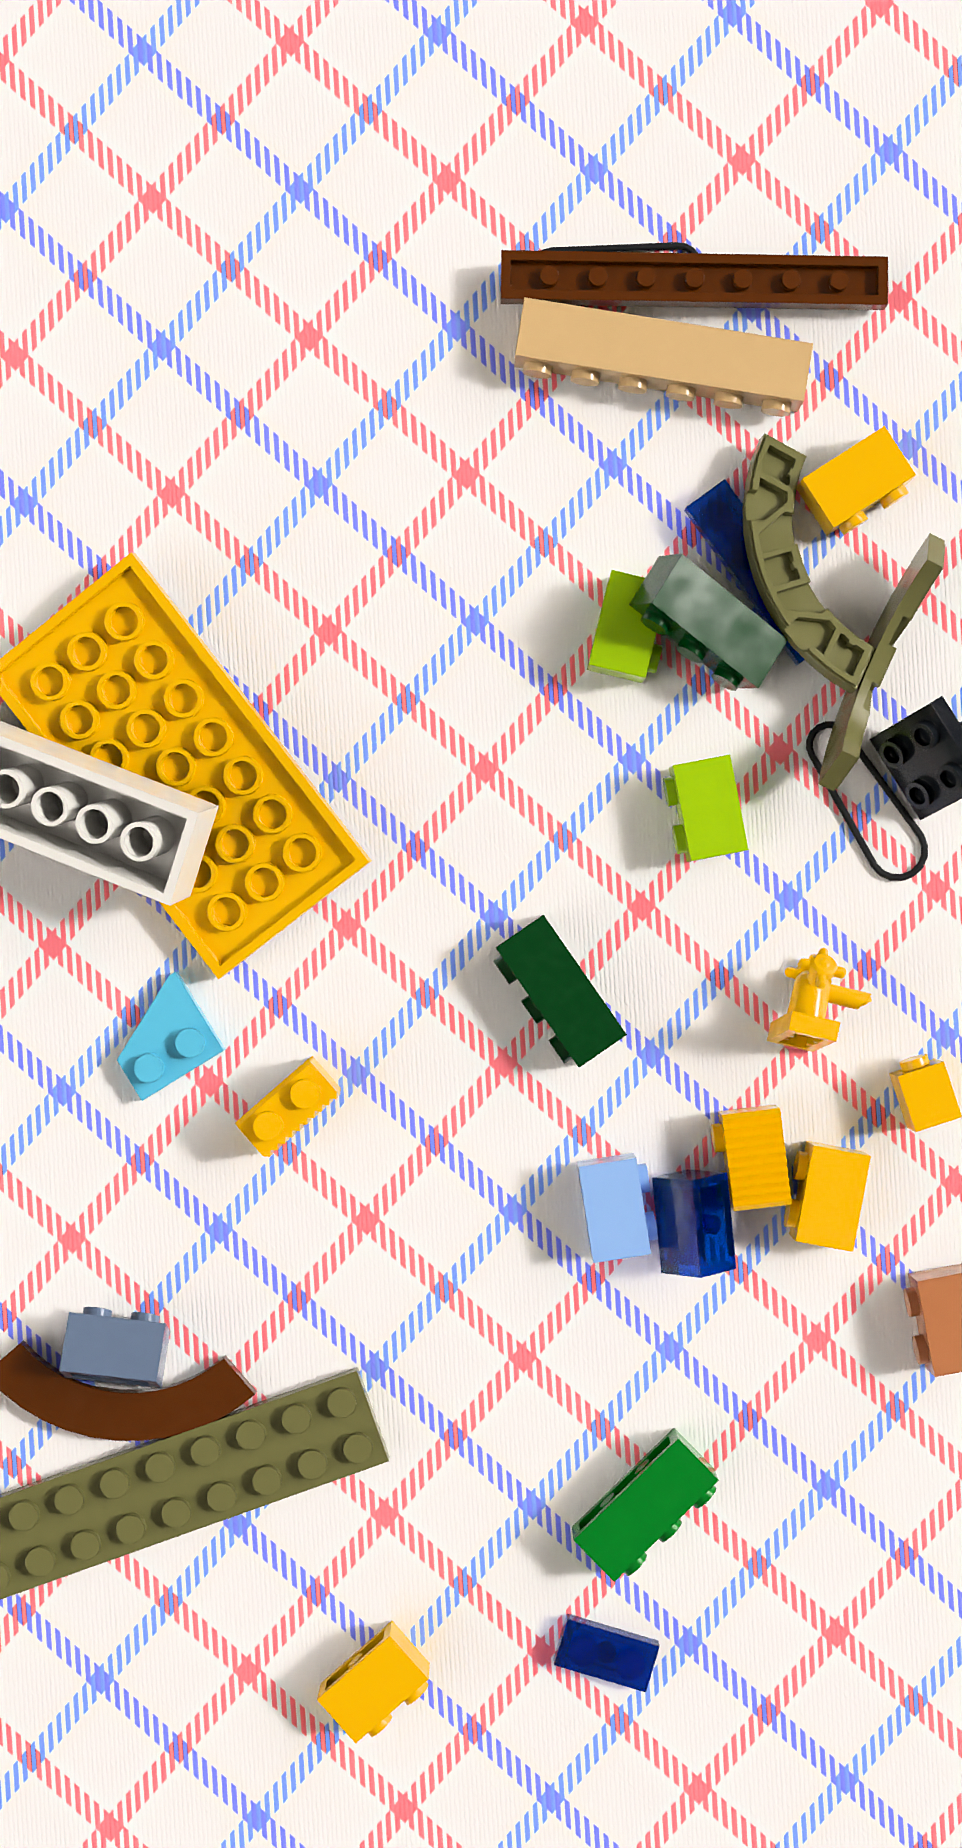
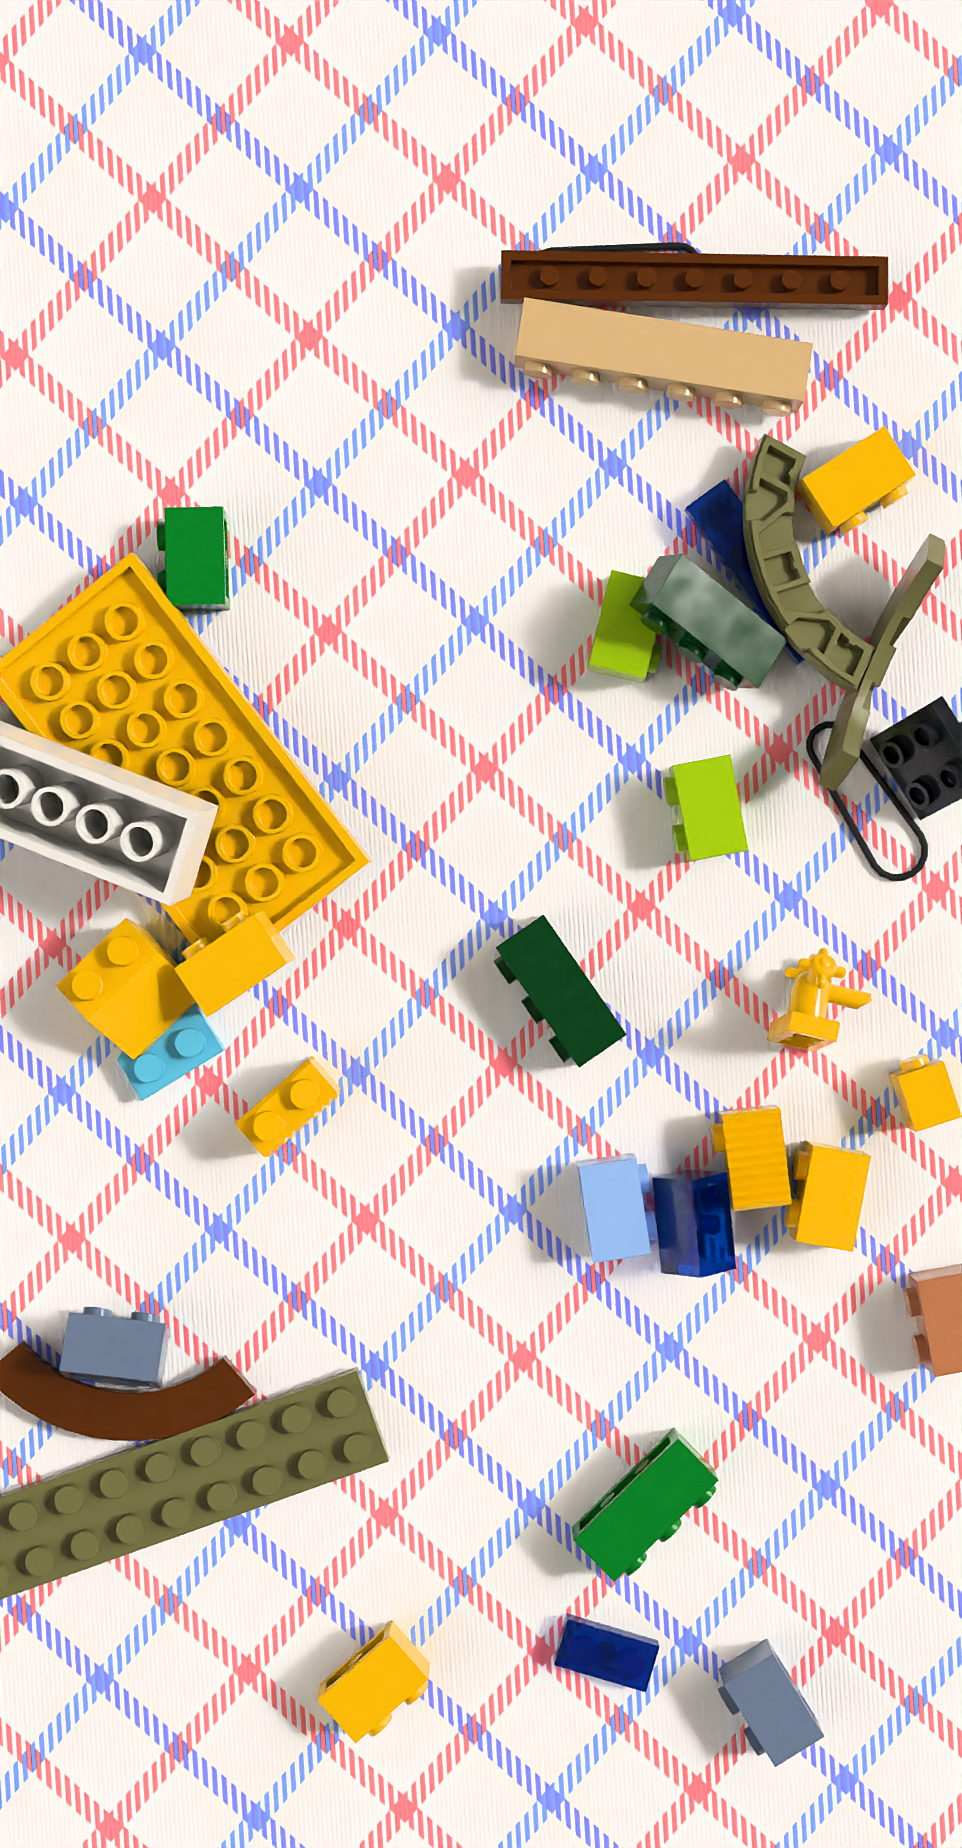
none -> yellow slope [56,918,196,1060]
none -> green brick [156,506,230,612]
none -> yellow brick [174,909,295,1017]
none -> sand blue brick [718,1639,825,1767]

